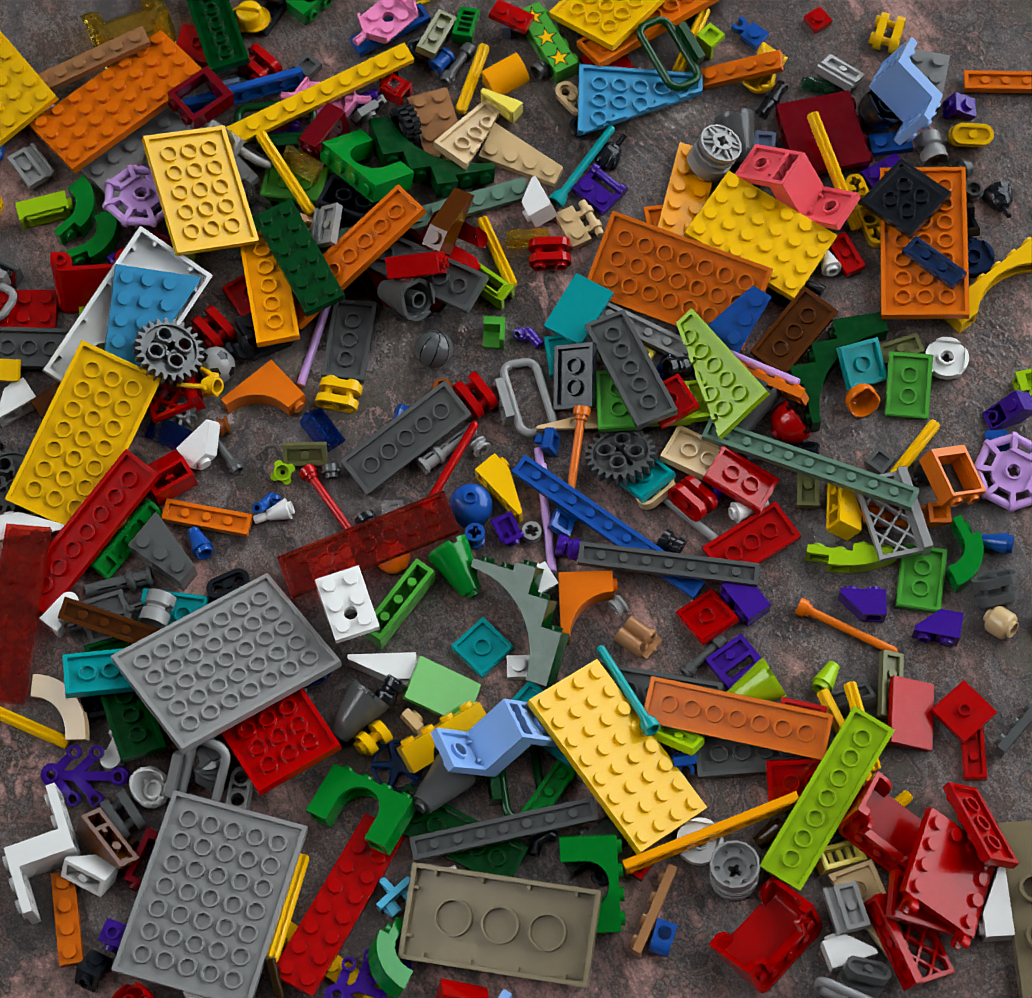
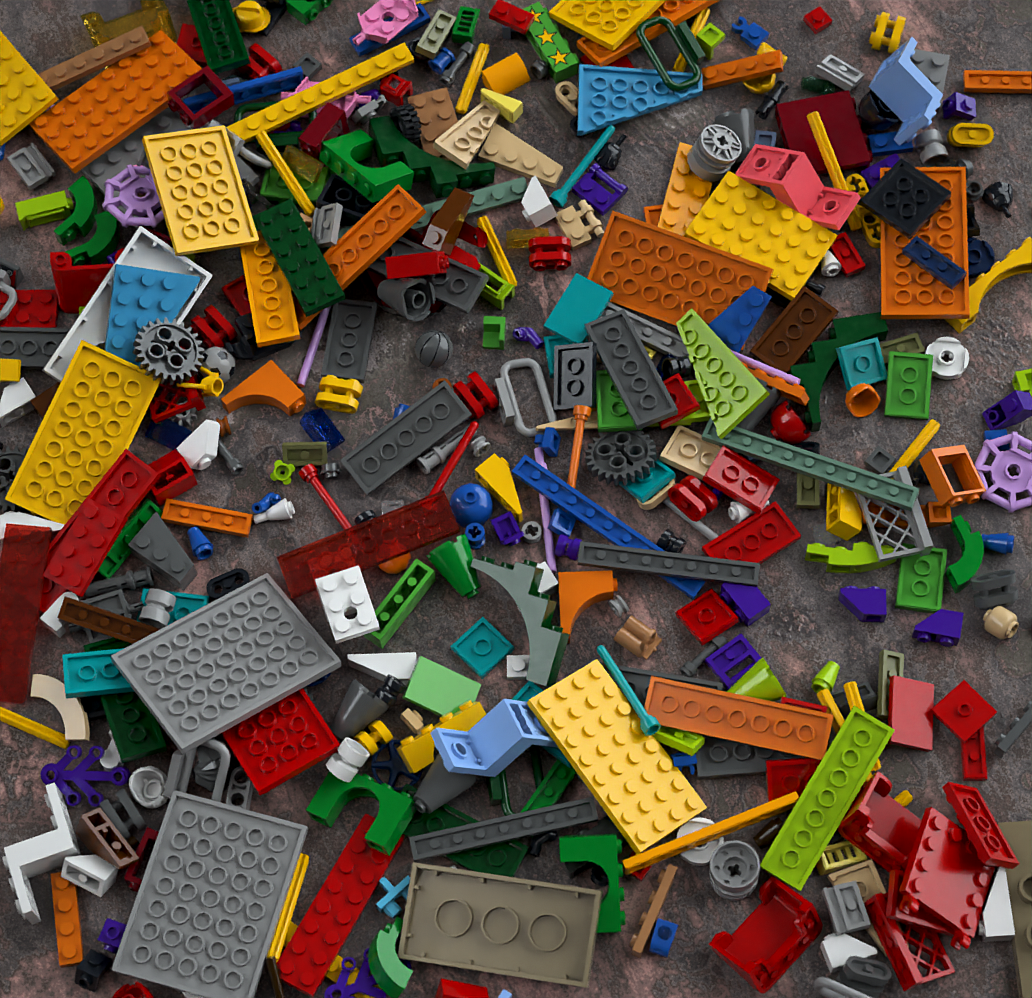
orange piece [794,598,898,652] -> none
none -> red plate [42,498,128,597]
none -> white wheel [326,737,369,782]

